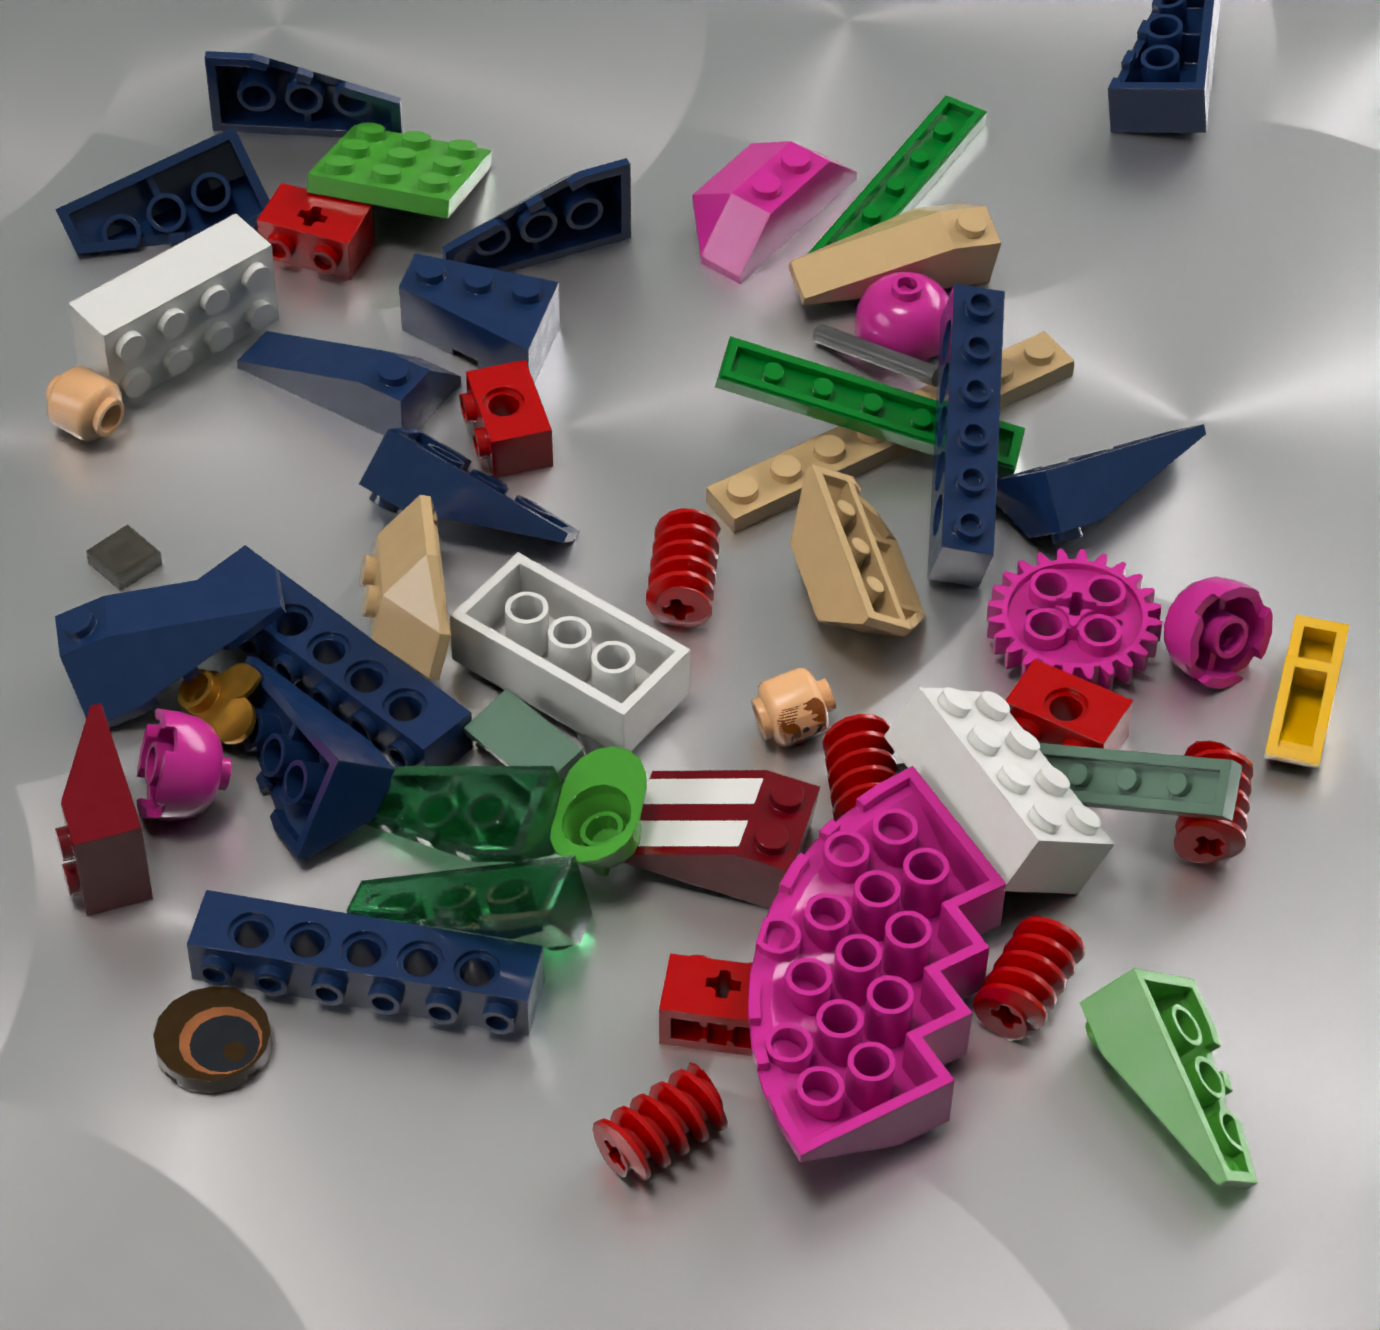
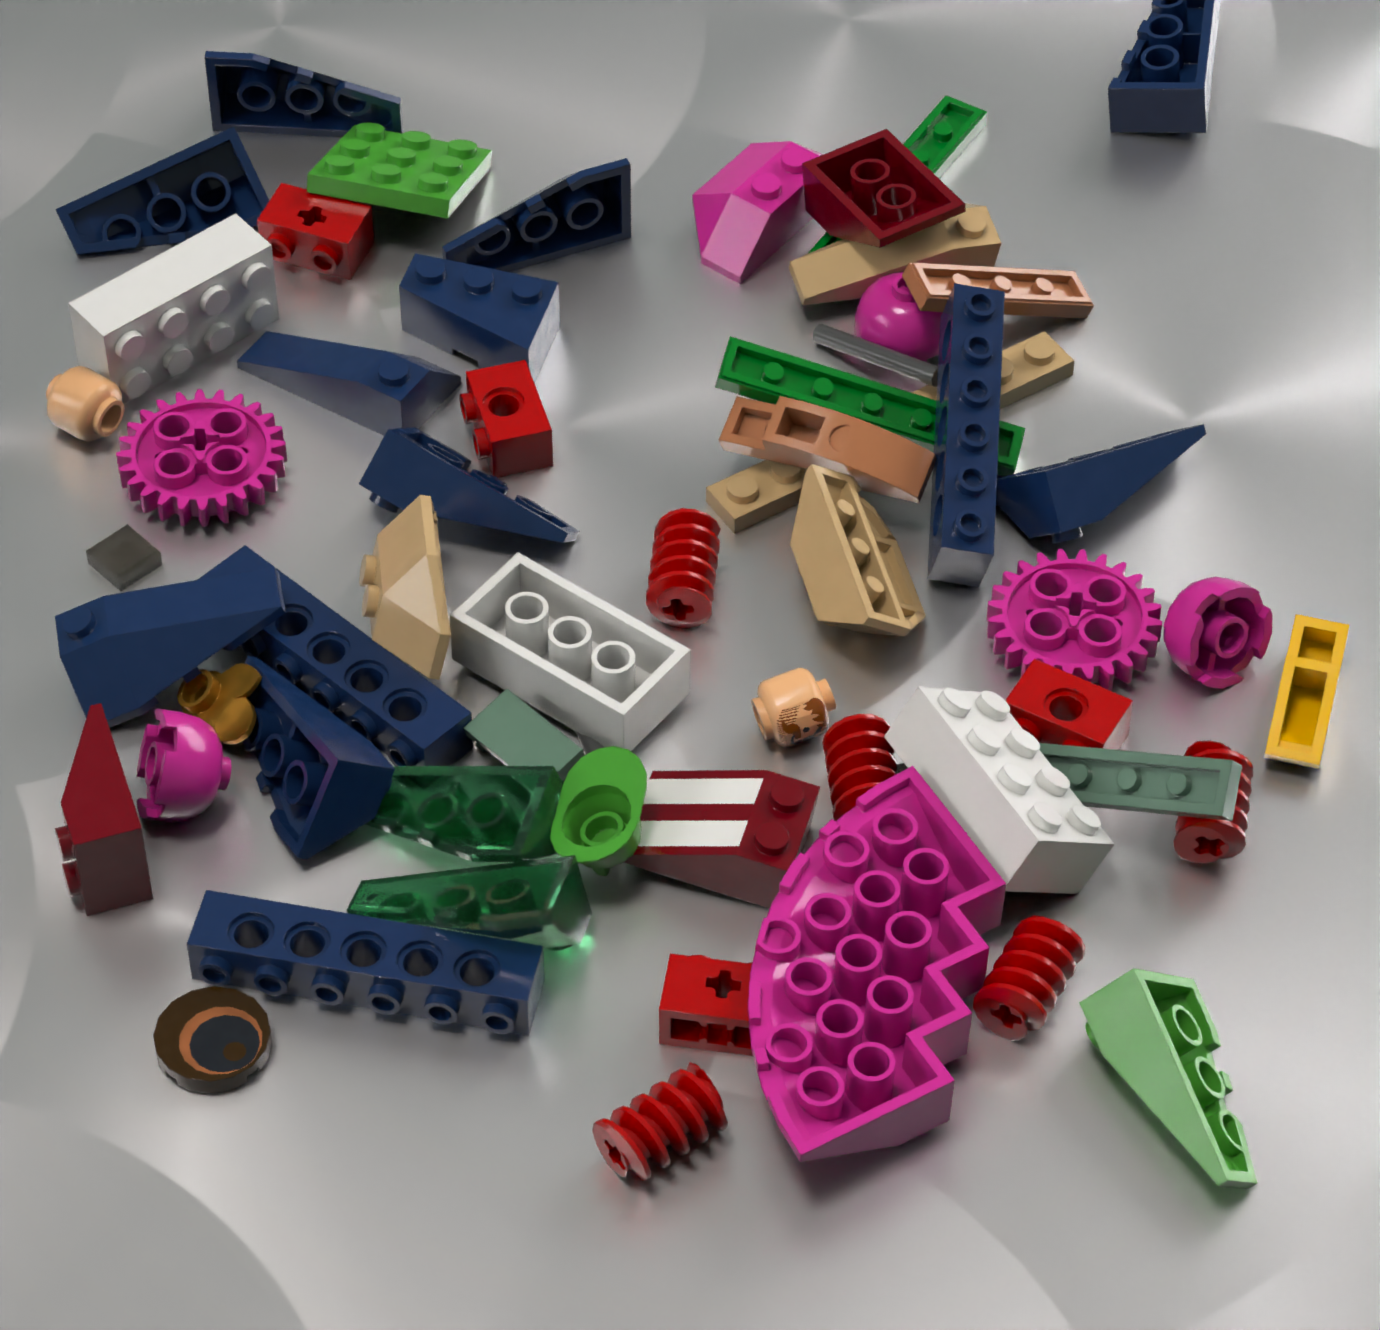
none -> dark pink gear [116,389,287,527]
none -> nougat slope [719,396,937,503]
none -> dark red slope [802,129,966,248]
none -> nougat tile [902,262,1094,318]

